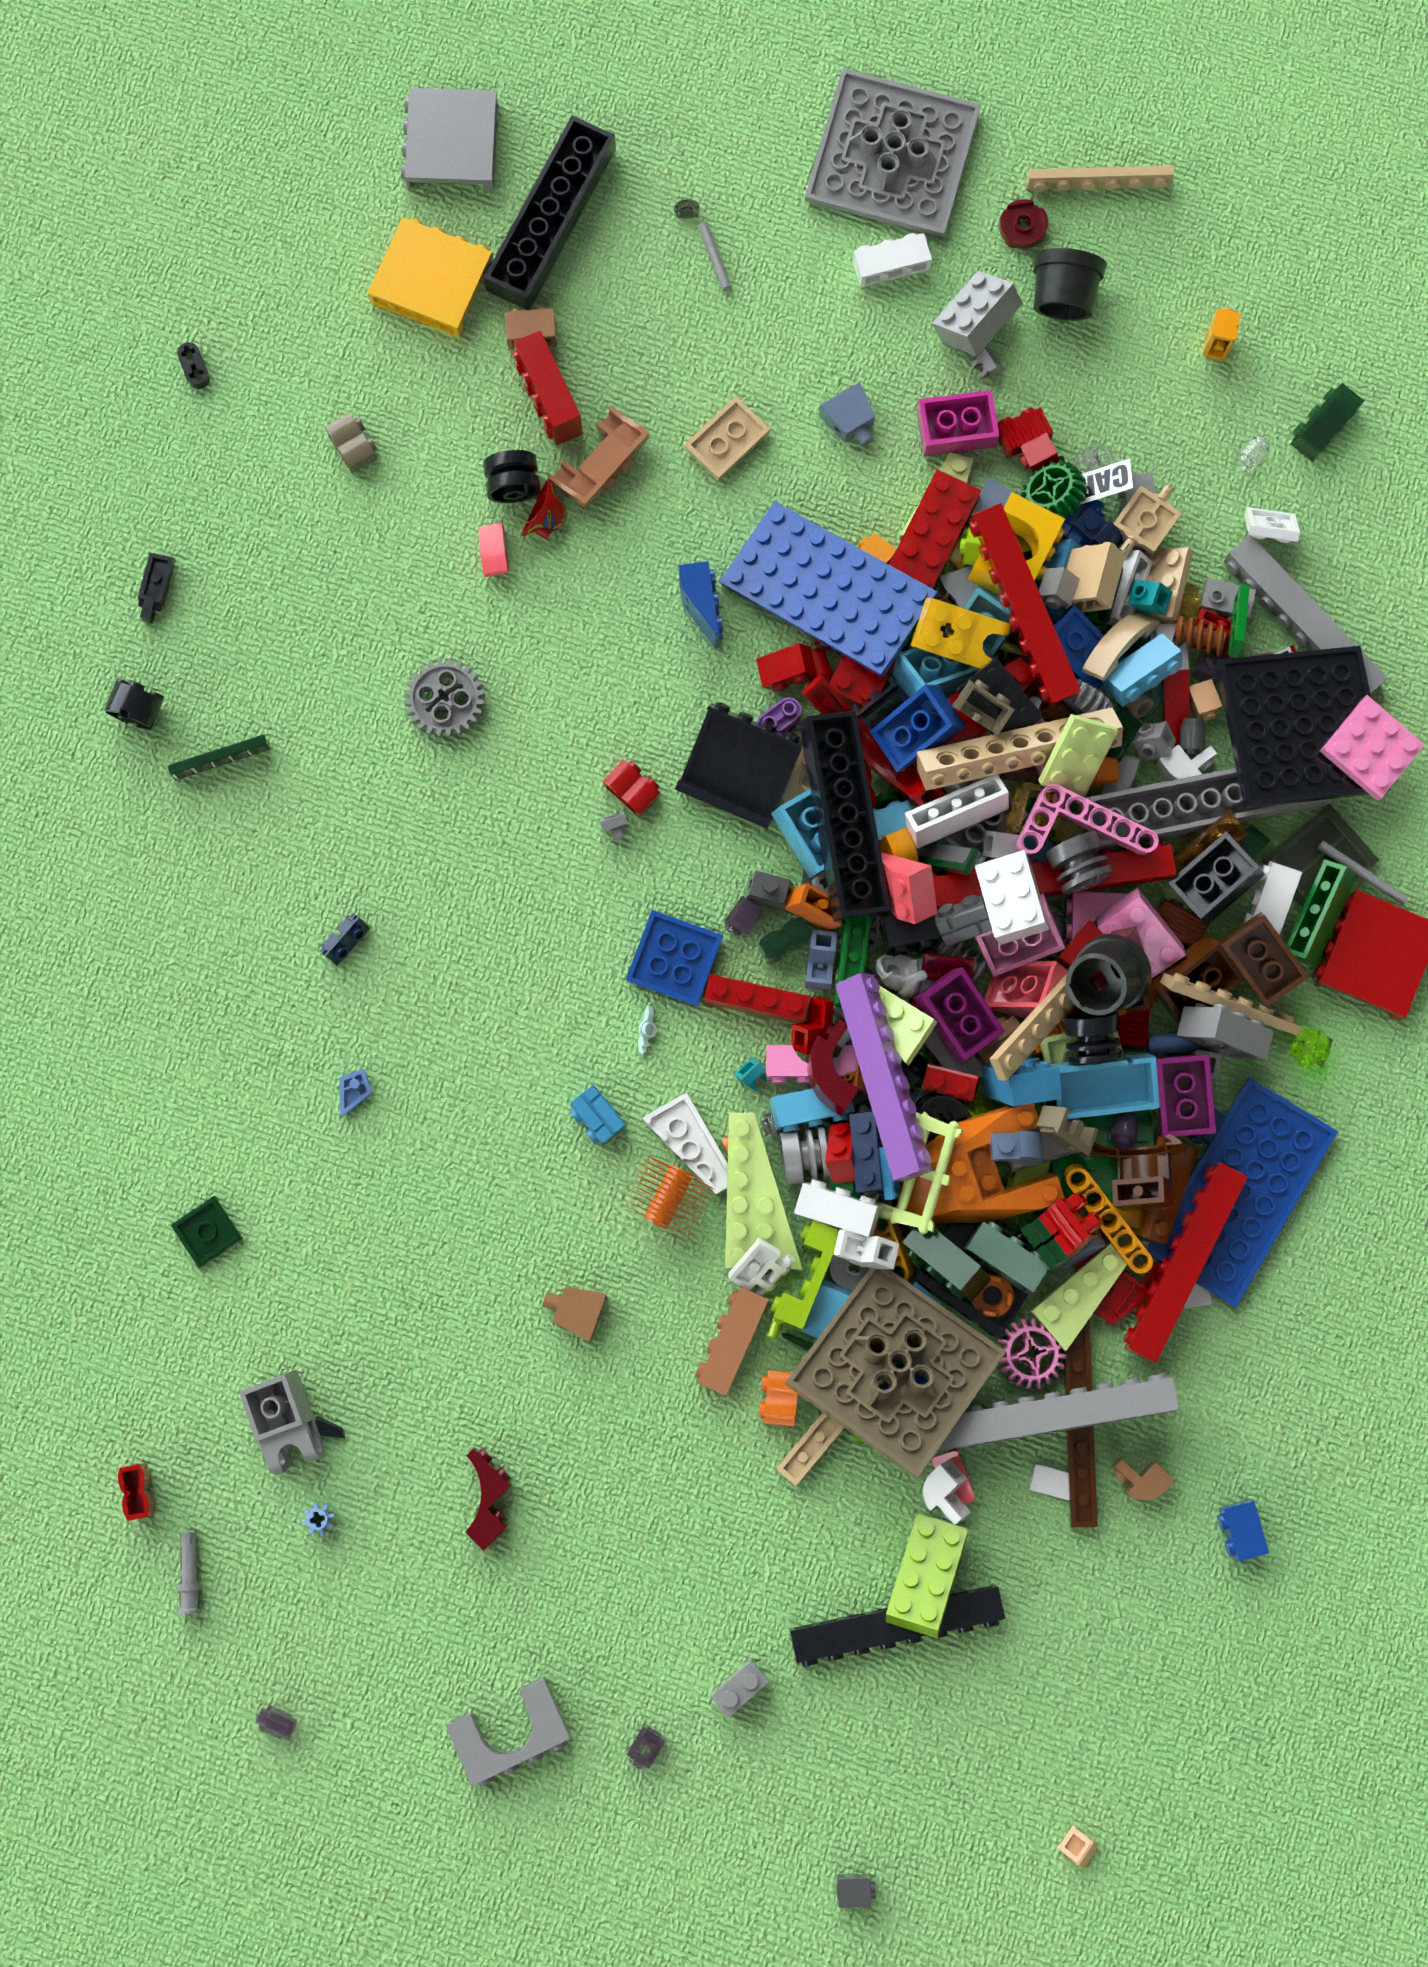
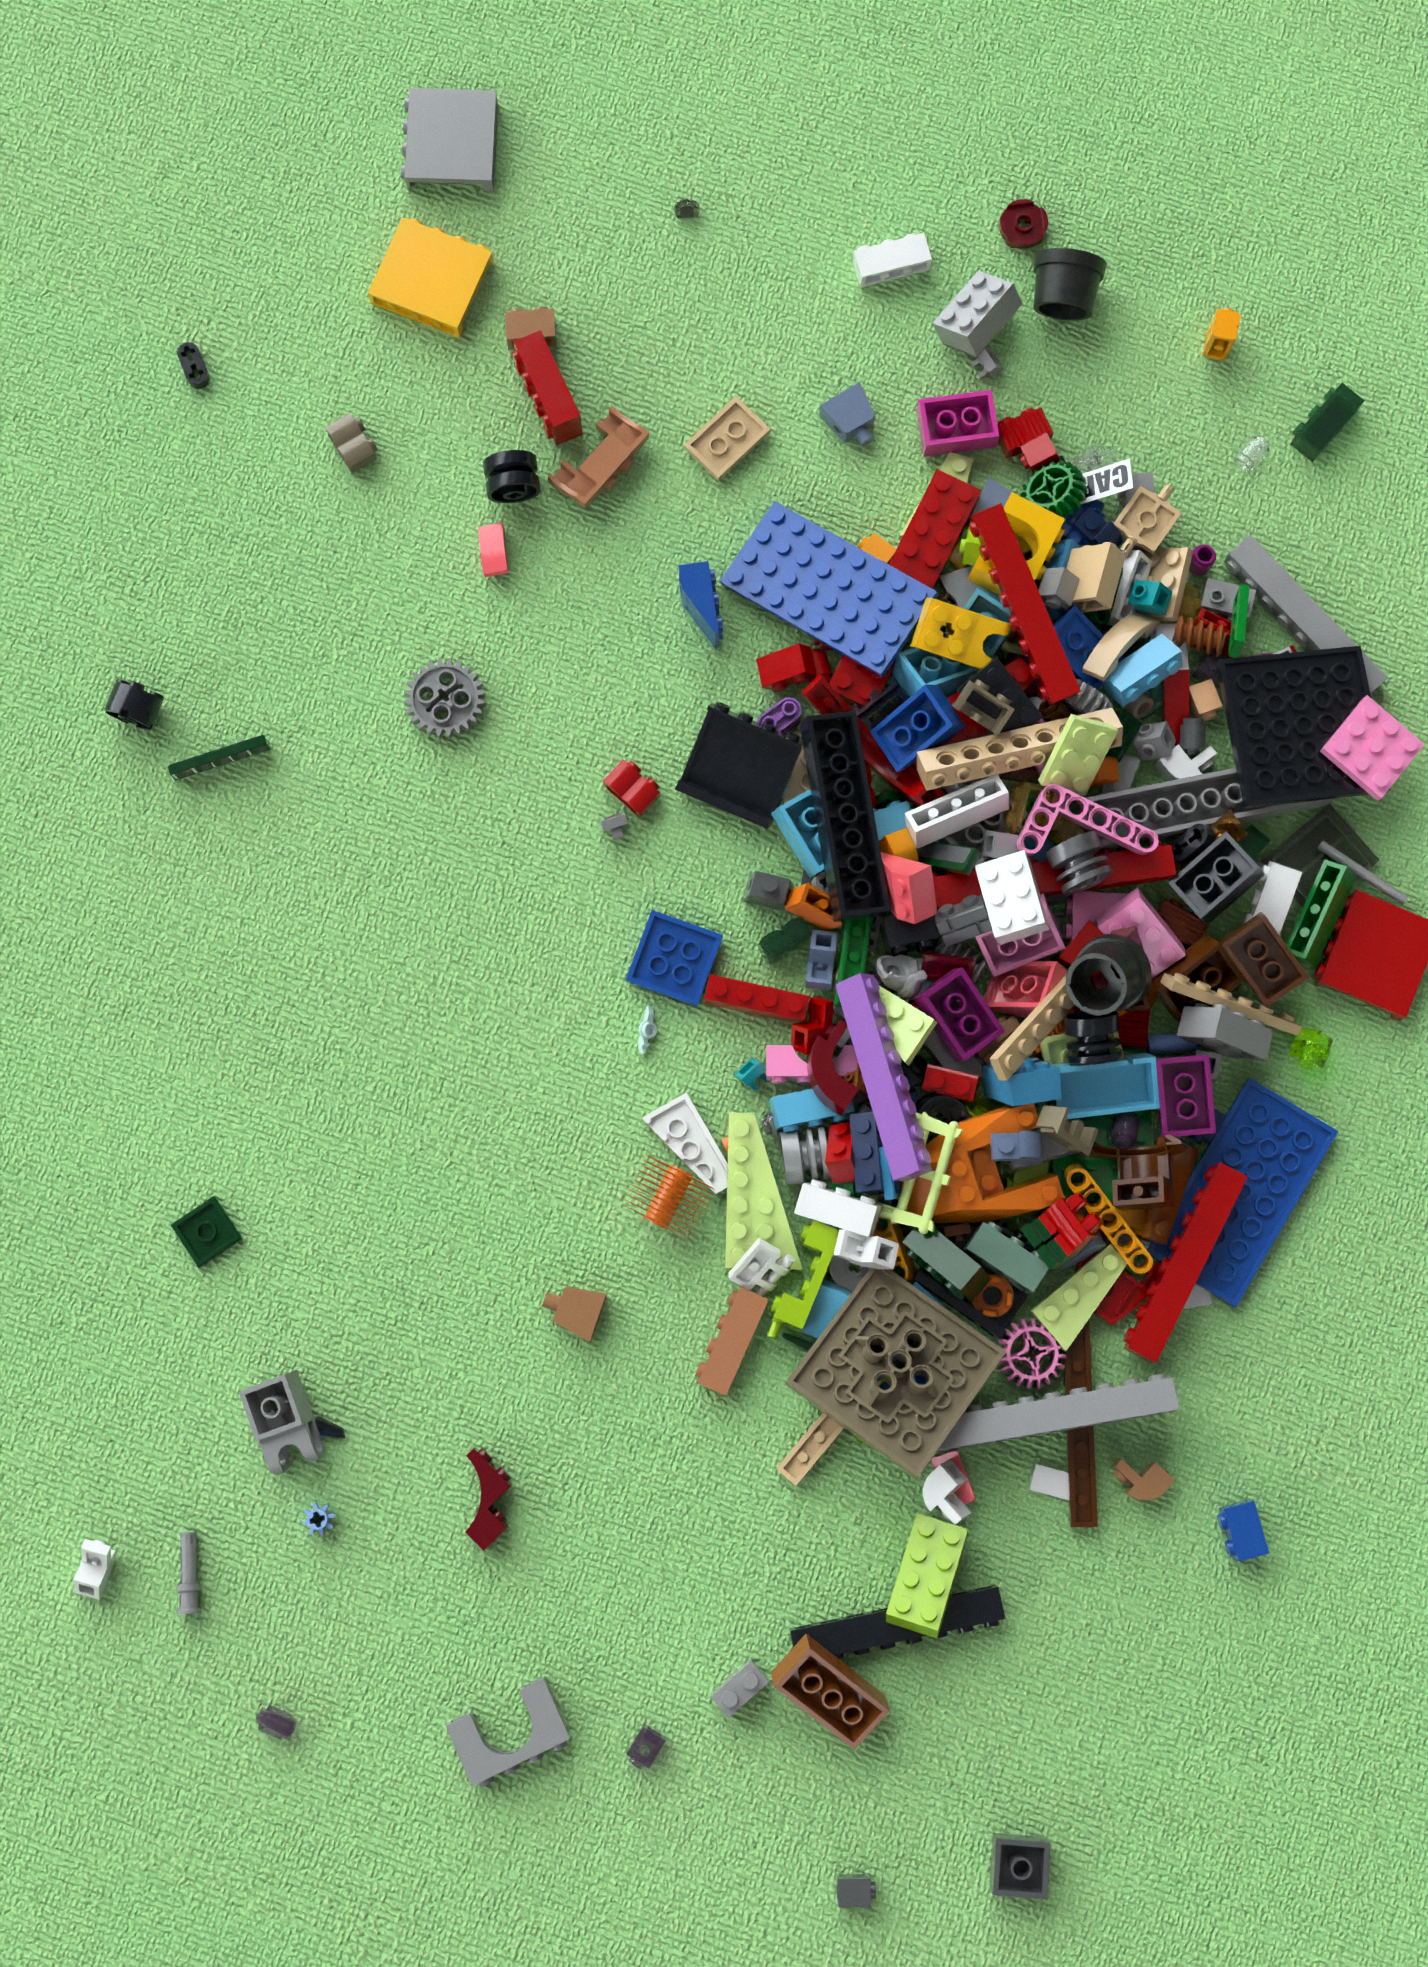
red brick [118,1463,156,1521] -> none
black hinge [137,552,176,624] -> none
dark blue hinge [320,913,370,966] -> none
medium blue piece [339,1069,373,1116] -> none
black brick [484,115,616,310] -> none
red hat [521,479,566,539] -> none
dark azure brick [569,1085,627,1146] -> none
light grey bar [698,222,732,291] -> none
clear purple brick [725,896,763,939] -> none
orange brick [758,1370,798,1427] -> none
light grey plate [804,68,981,238] -> none
tan plate [1026,165,1174,192] -> none
light nougat slope [1058,1826,1099,1868] -> none
white plate [1244,507,1300,543] -> none
none -> white brick [73,1539,115,1600]
none -> dark orange brick [771,1634,890,1750]
none -> reddish brown plate [941,1222,971,1242]
none -> dark grey brick [989,1833,1050,1900]
none -> black beam [1171,824,1215,863]
none -> magenta brick [1189,544,1216,576]

